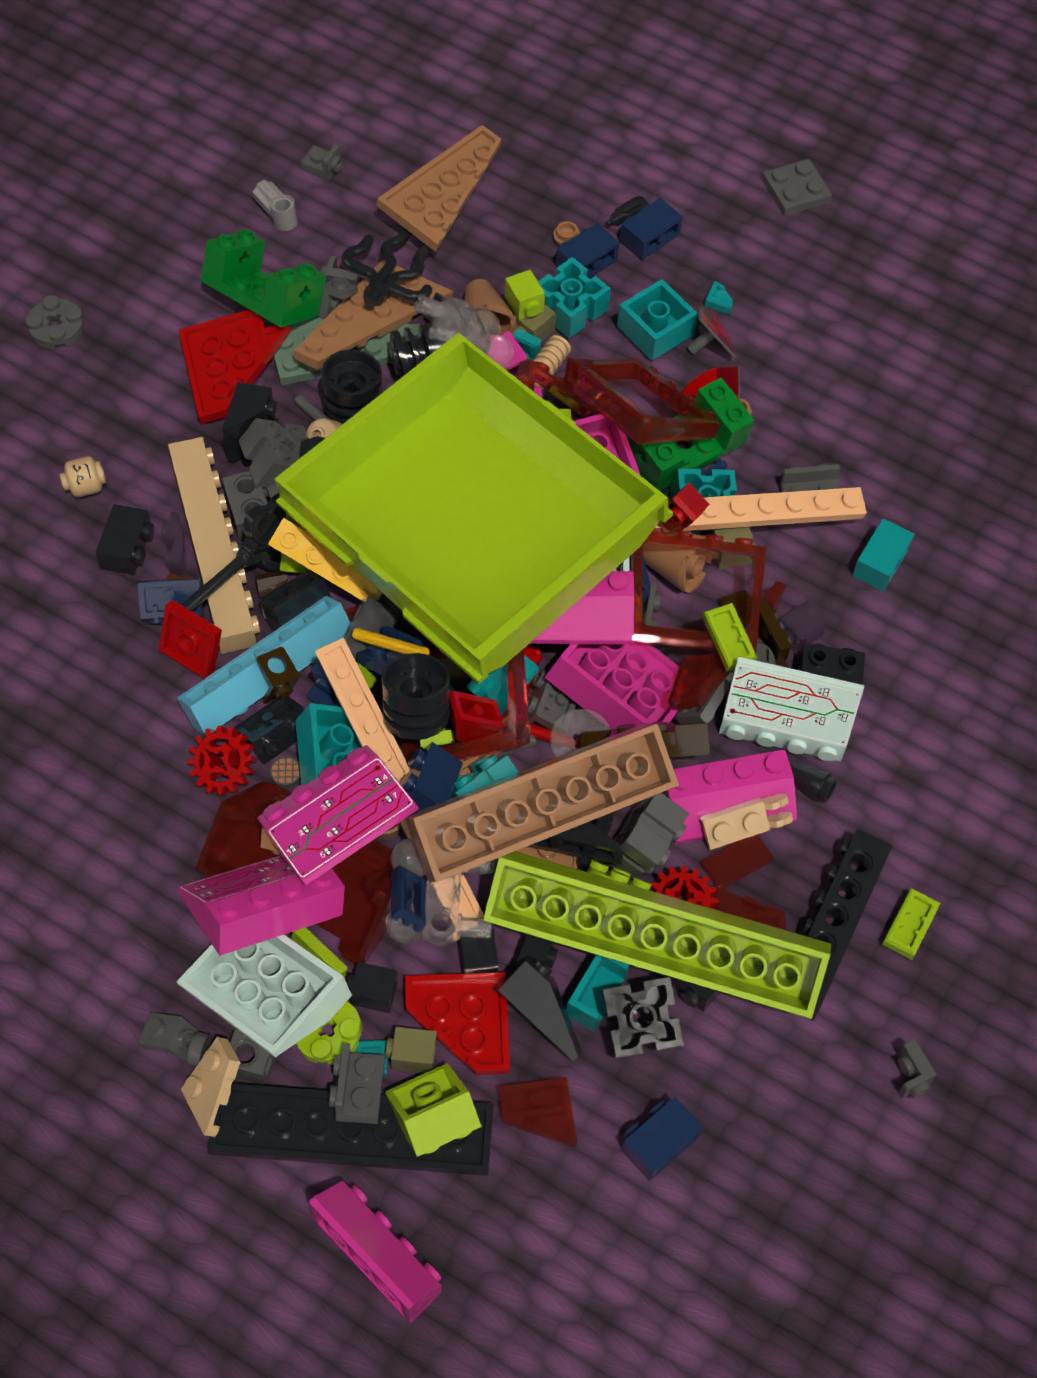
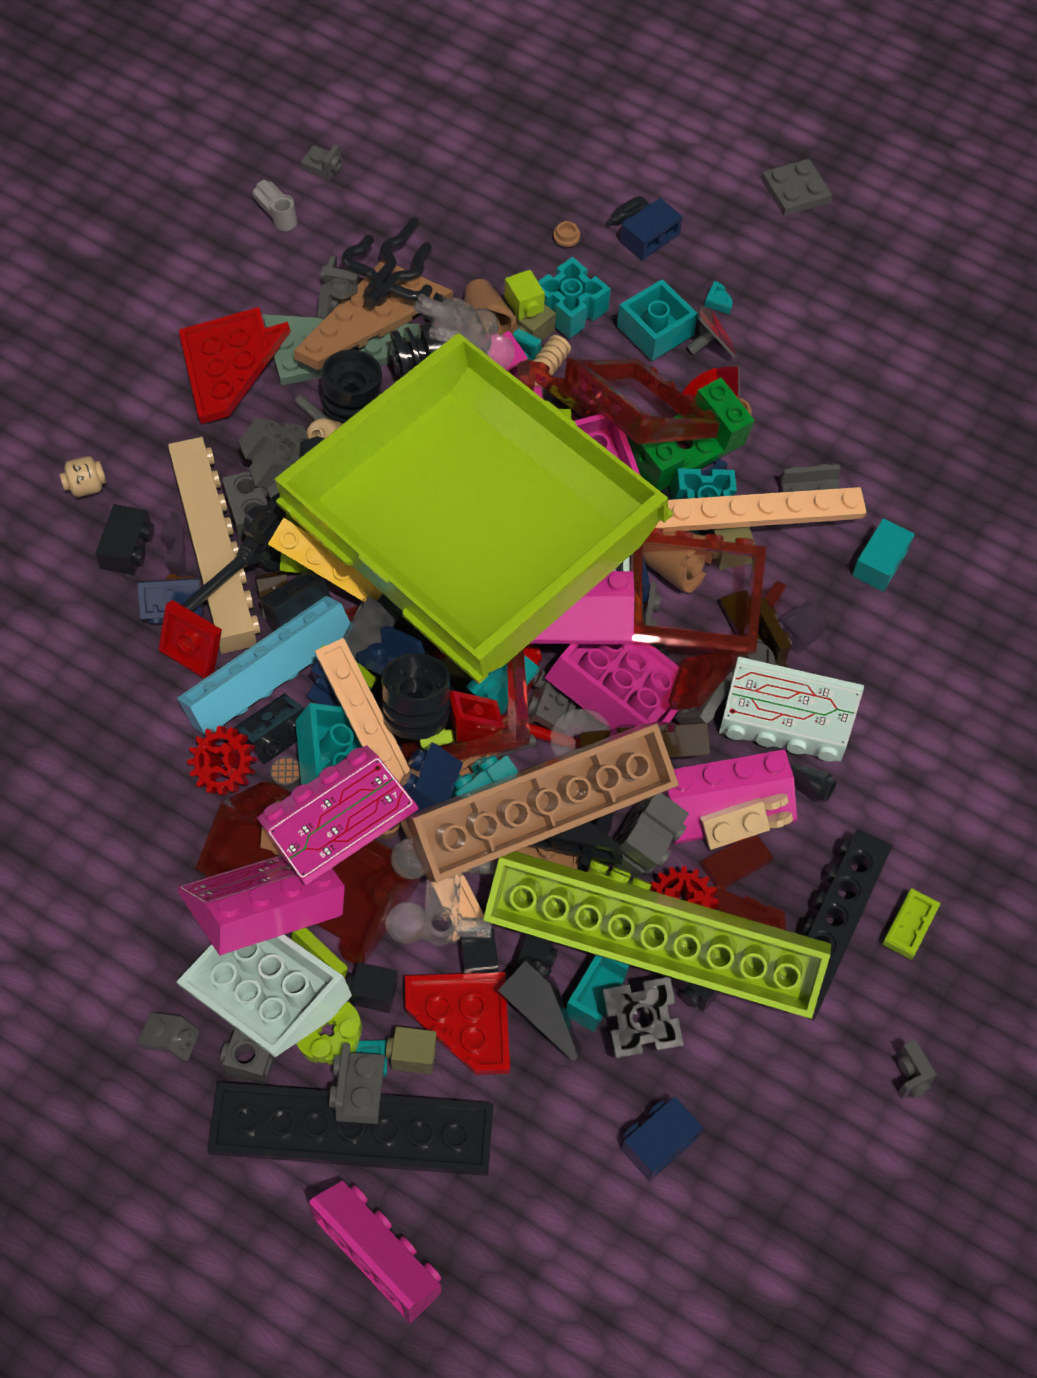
dark grey plate [25,295,84,349] -> none
tan wing [181,1037,240,1137] -> none
dark grey tile [187,1032,212,1067] -> none
green plate [201,230,326,327] -> none
black slope [222,382,279,464] -> none
dark brown bracket [256,647,300,703] -> none
yellow bar [352,628,429,655] -> none
medium nougat wing [376,125,502,252] -> none
lime slope [385,1063,481,1157] -> none
dark blue tile [391,865,426,933] -> none
clear red wing [498,1077,578,1147] -> none
dark blue brick [556,223,619,278] -> none
red slope [660,482,710,535] -> none
lime plate [702,603,757,671] -> none
black brick [798,643,865,685] -> none

